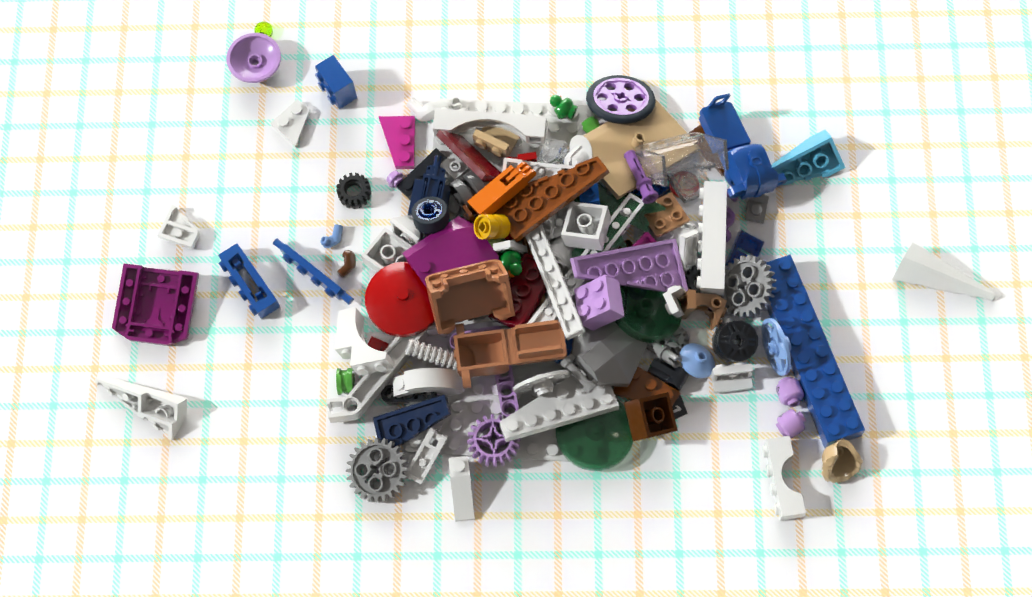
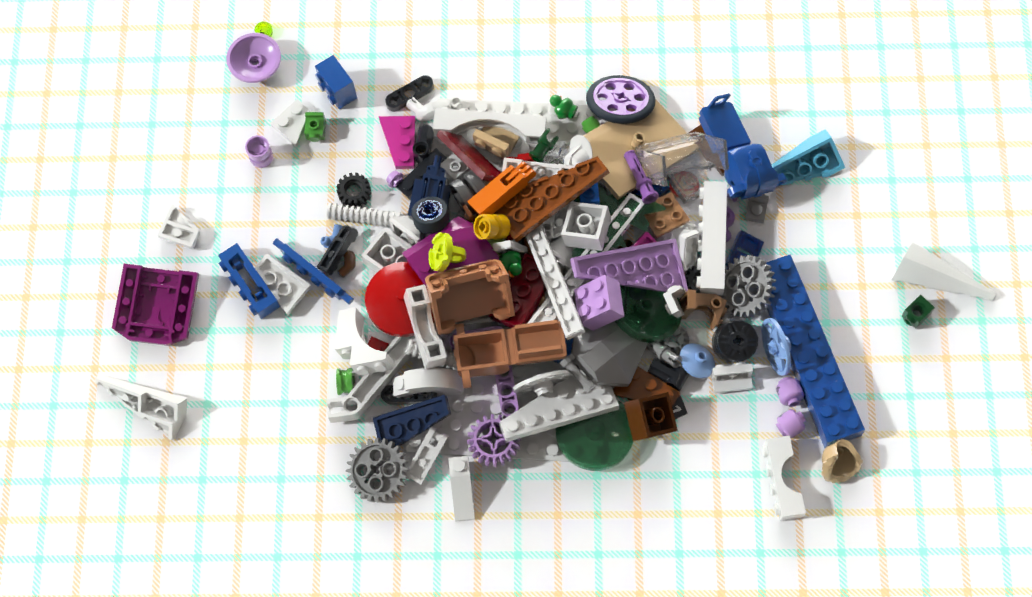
none -> lavender wheel [245,135,273,168]
none -> white wing [255,253,311,316]
none -> bright green brick [304,112,326,142]
none -> black hinge [317,225,358,276]
none -> white piece [326,202,402,228]
none -> black beam [385,75,434,112]
none -> white arch [404,285,447,369]
none -> black piece [413,124,434,164]
none -> neon yellow tile [429,232,466,272]
none -> dark green piece [529,128,559,163]
none -> dark green brick [902,294,935,329]

